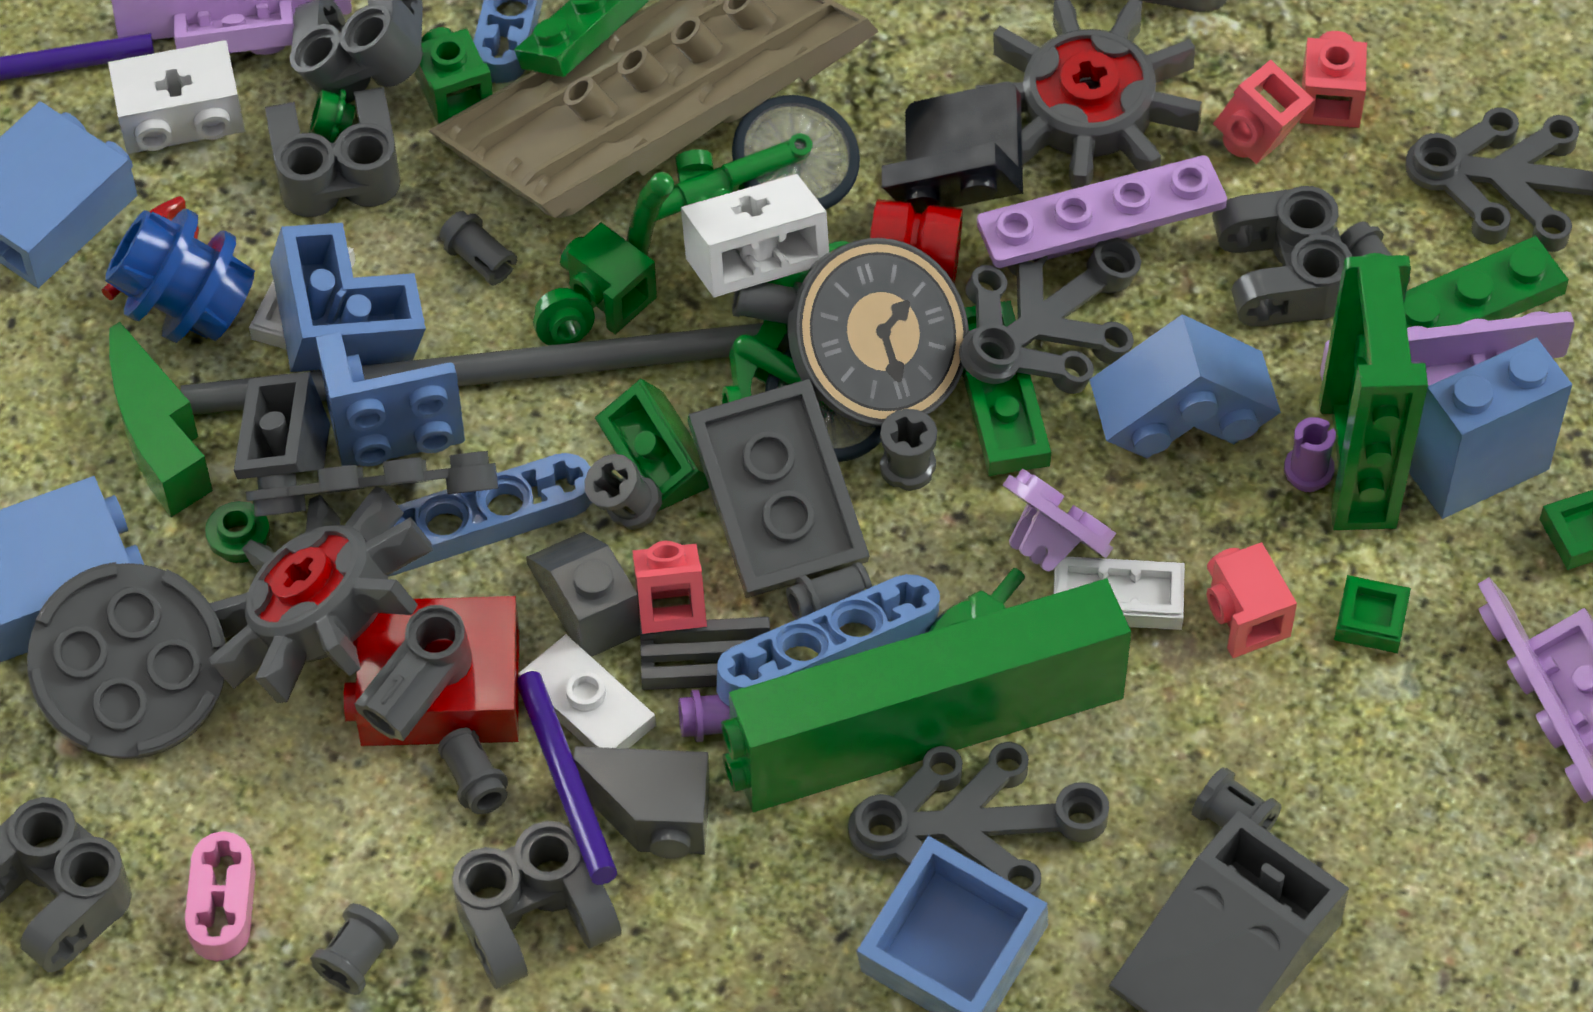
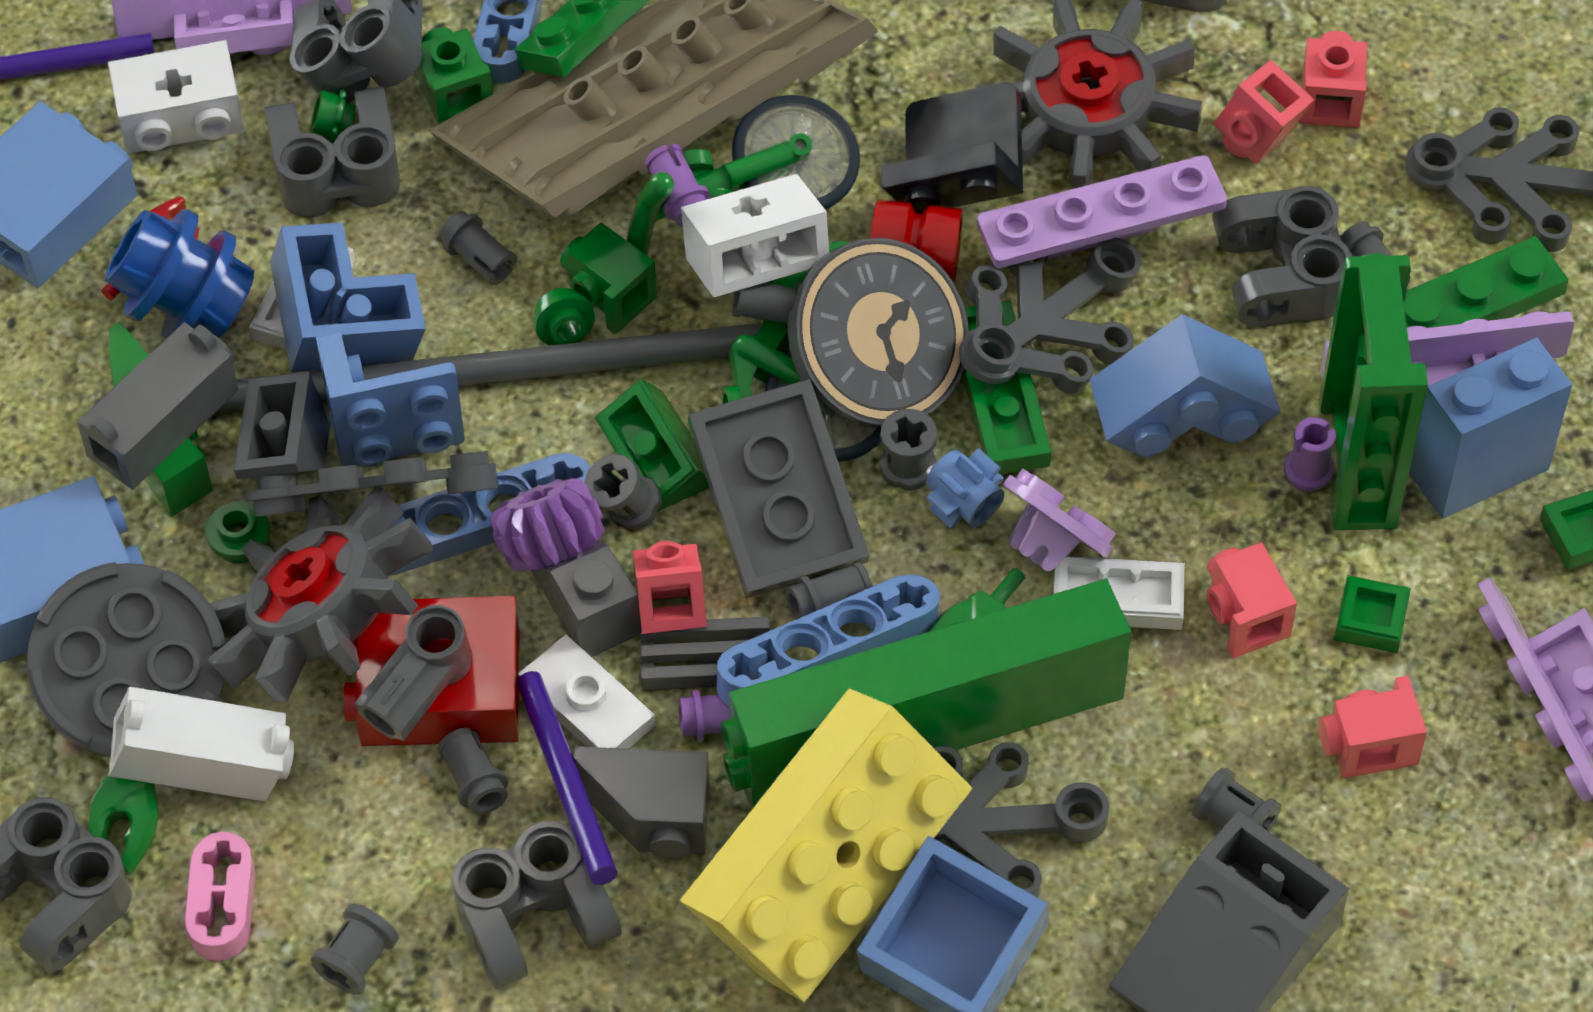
none -> dark grey brick [77,322,238,490]
none -> green hand [88,773,158,875]
none -> white brick [109,686,294,802]
none -> medium lavender gear [490,478,605,572]
none -> medium lavender pin [645,144,711,227]
none -> light yellow brick [679,688,973,1002]
none -> medium blue gear [926,448,1005,529]
none -> coral brick [1318,676,1427,779]

